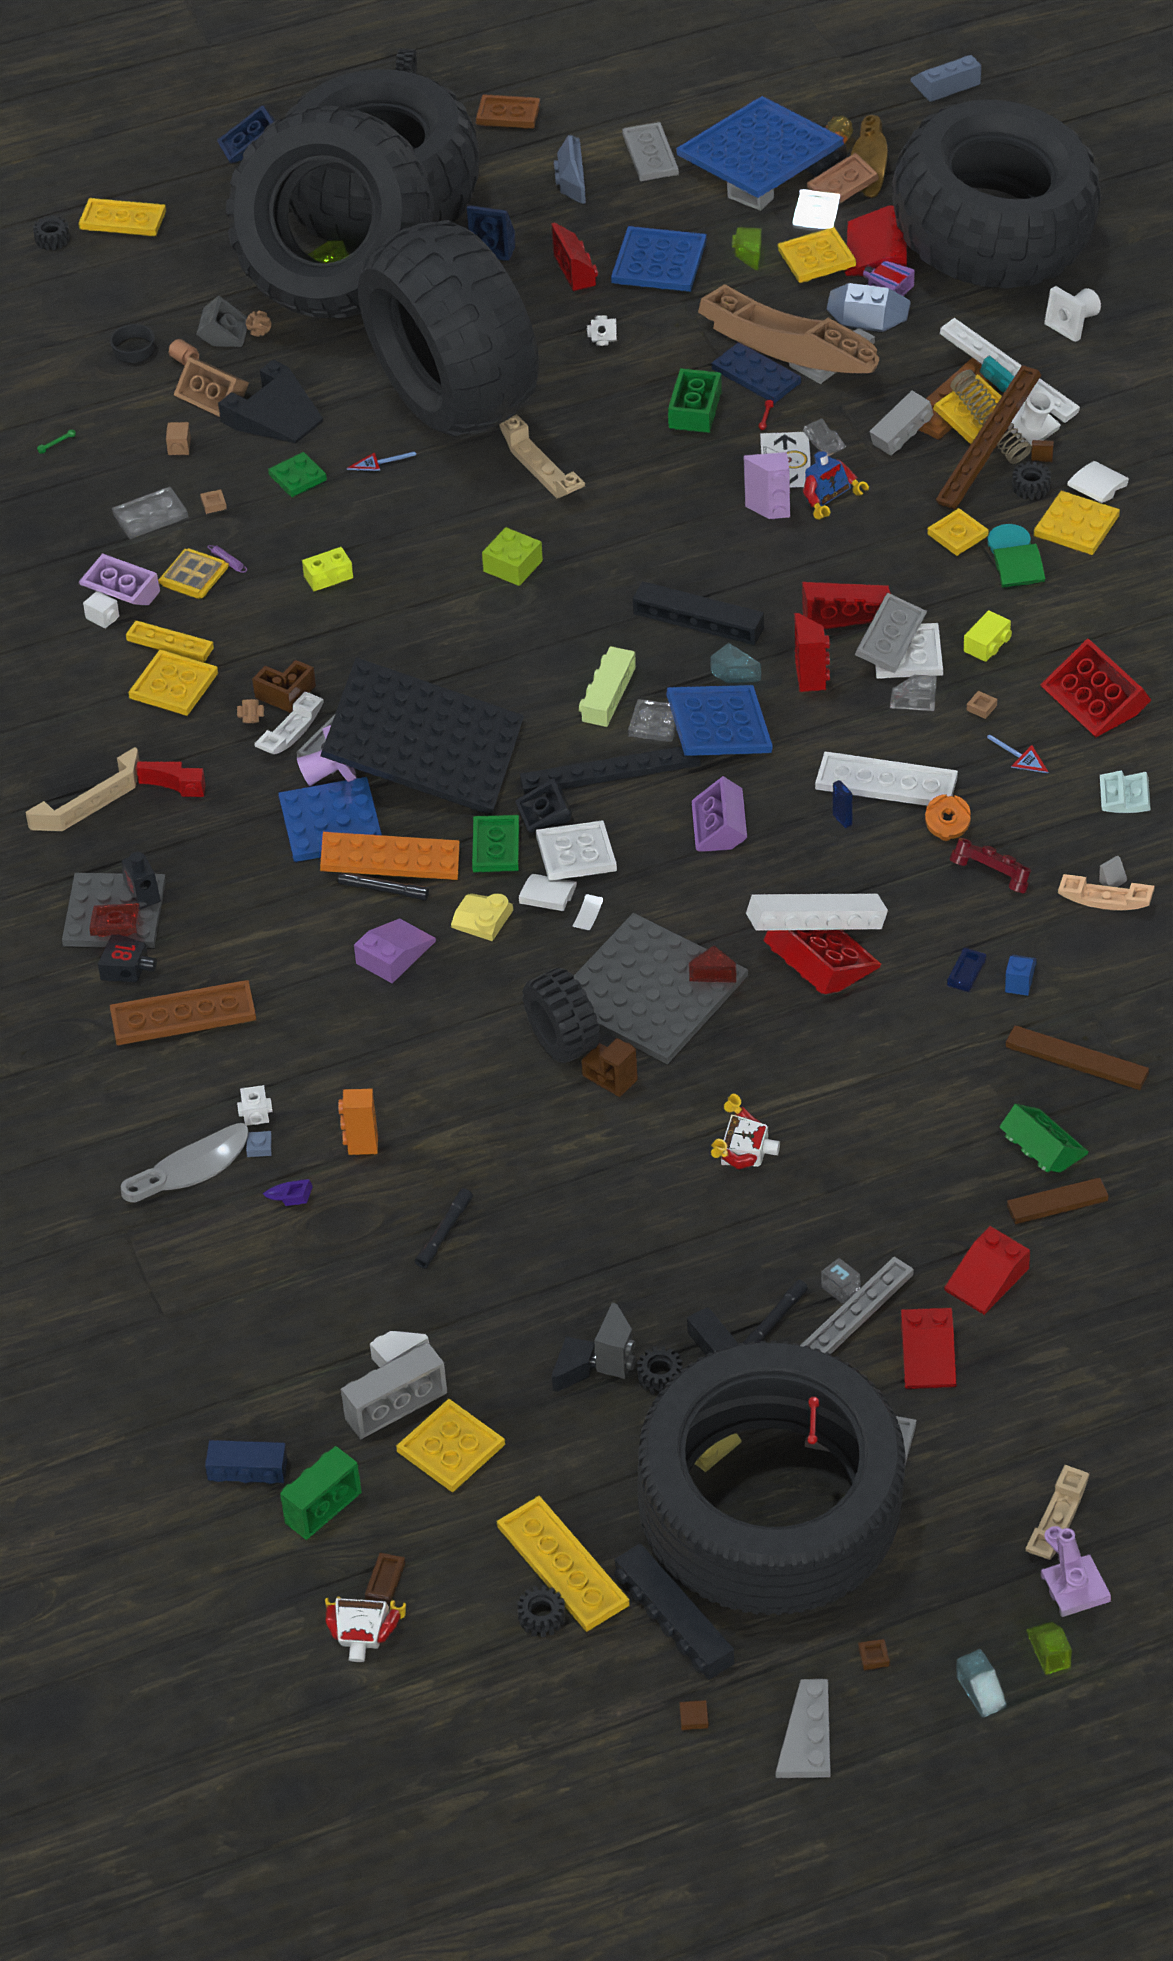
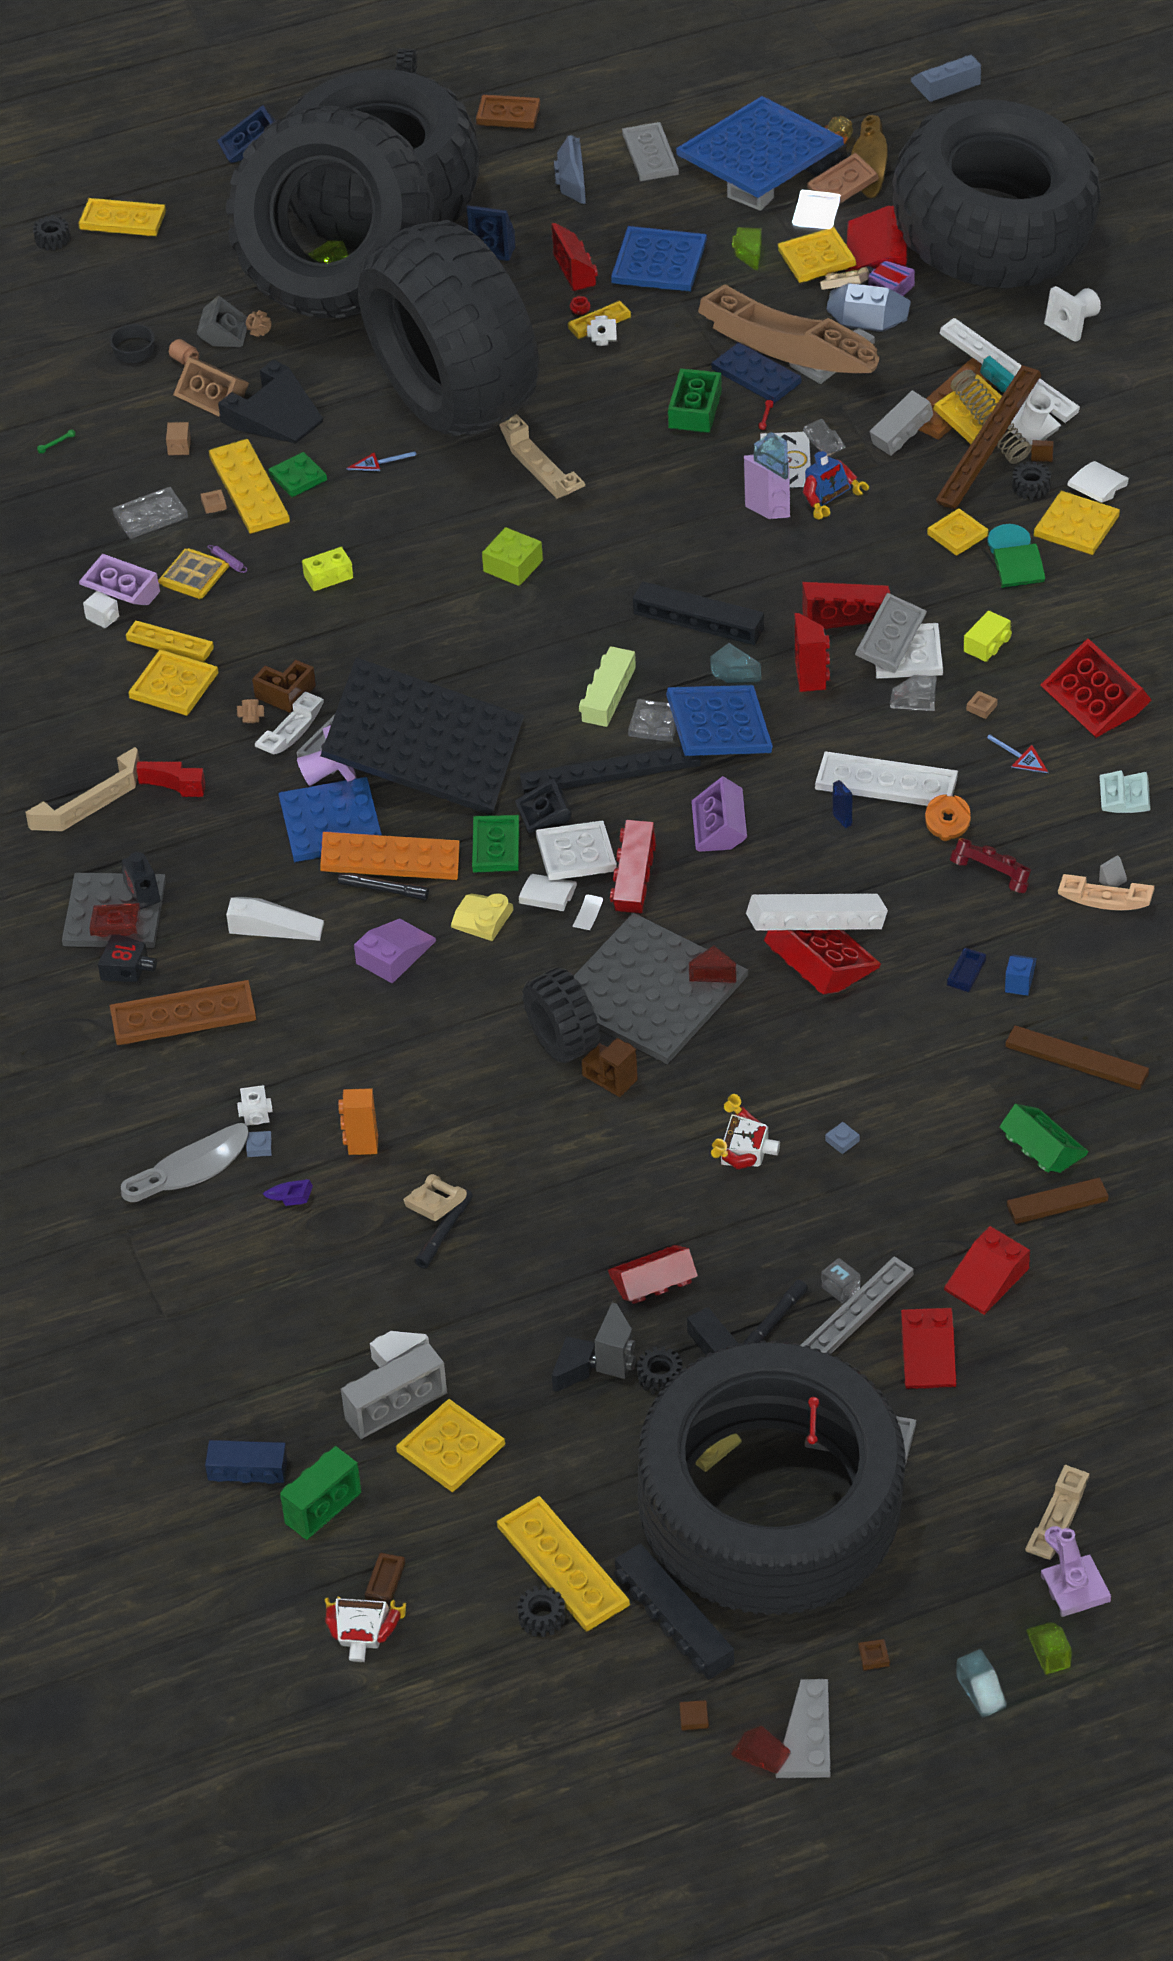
none -> yellow plate [209,439,290,534]
none -> white wedge [227,897,324,941]
none -> tan plate [403,1174,466,1222]
none -> yellow tile [568,301,631,339]
none -> red plate [570,296,590,315]
none -> slope [608,1245,698,1304]
none -> wedge [610,820,657,913]
none -> clear red slope [731,1726,791,1774]
none -> clear light blue slope [753,432,788,480]
none -> tan plate [820,267,869,290]
none -> sand blue plate [825,1122,860,1154]

